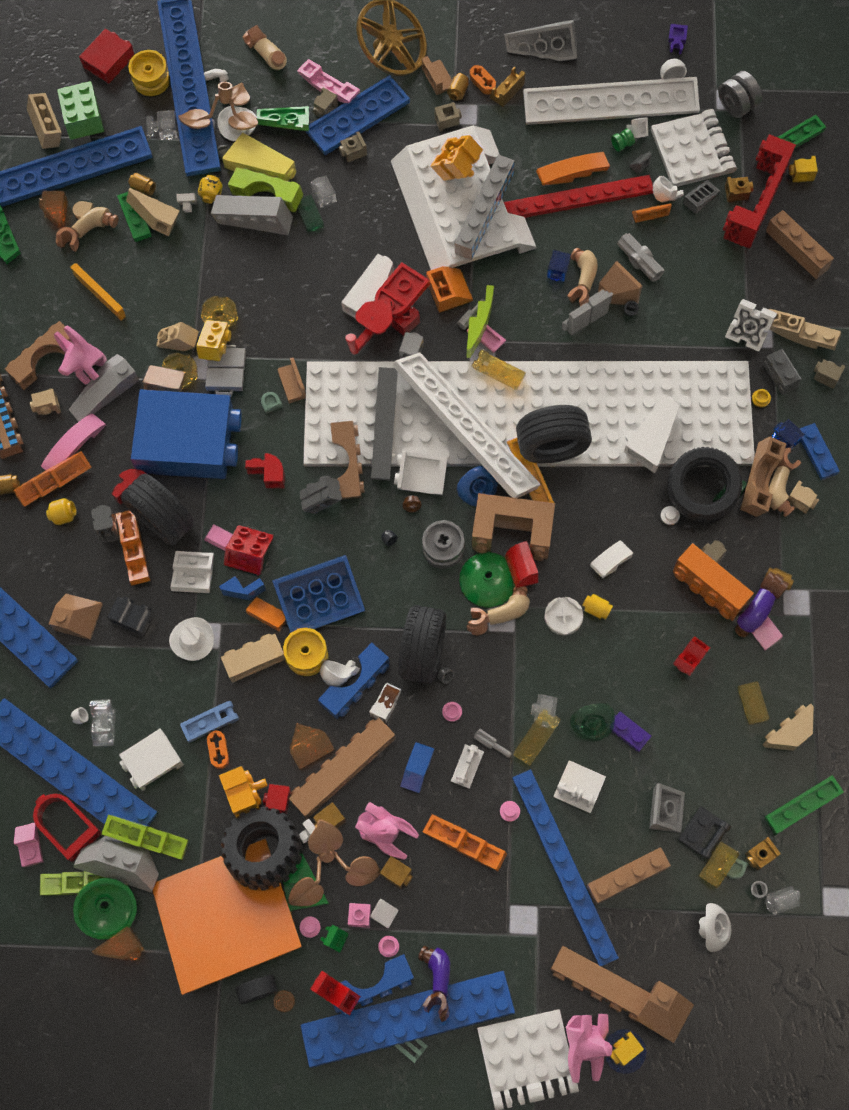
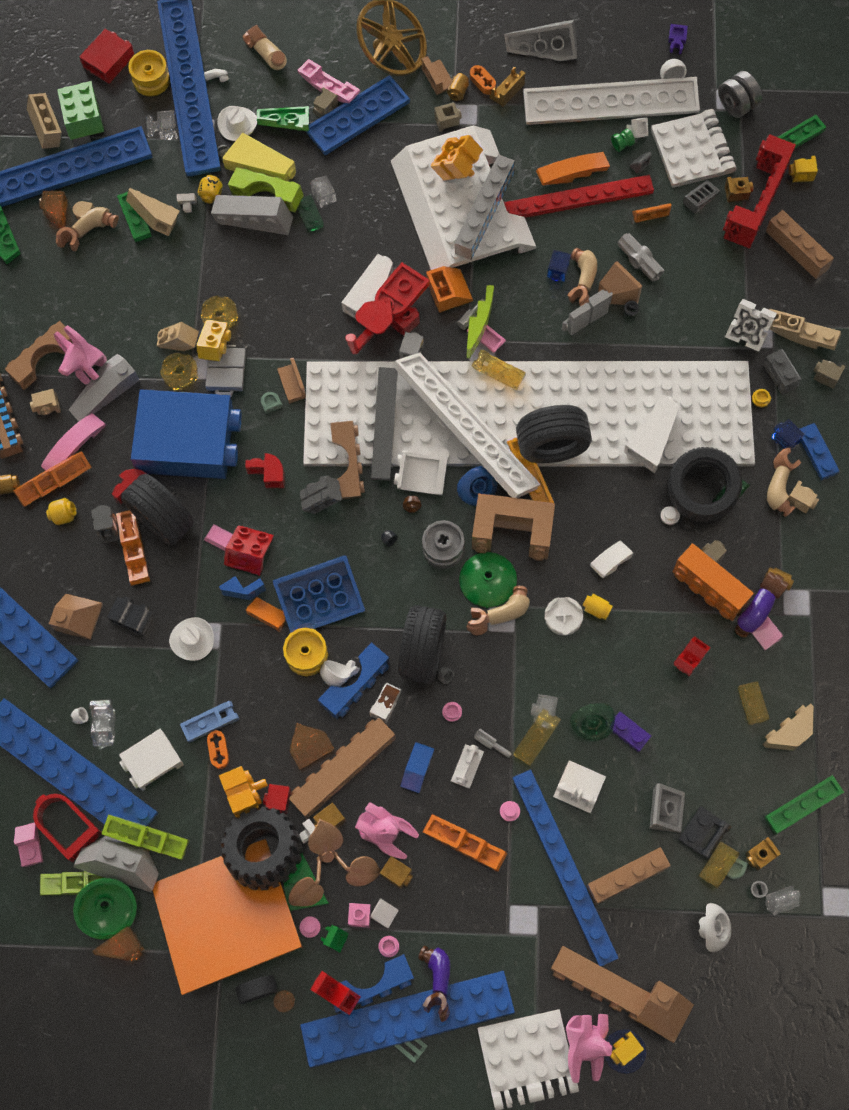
light orange tile [70,263,126,320] -> none
pearl gold brick [128,173,156,196] -> none
panel [143,365,185,392] -> none
white slope [171,551,214,593] -> none
medium nougat plant [178,82,258,130] -> none
tan brick [221,634,286,683] -> none
dark tan brick [339,132,367,162] -> none
red brick [505,541,538,588] -> none
white piece [653,176,684,203] -> none
medium nougat arch [740,436,786,517] -> none

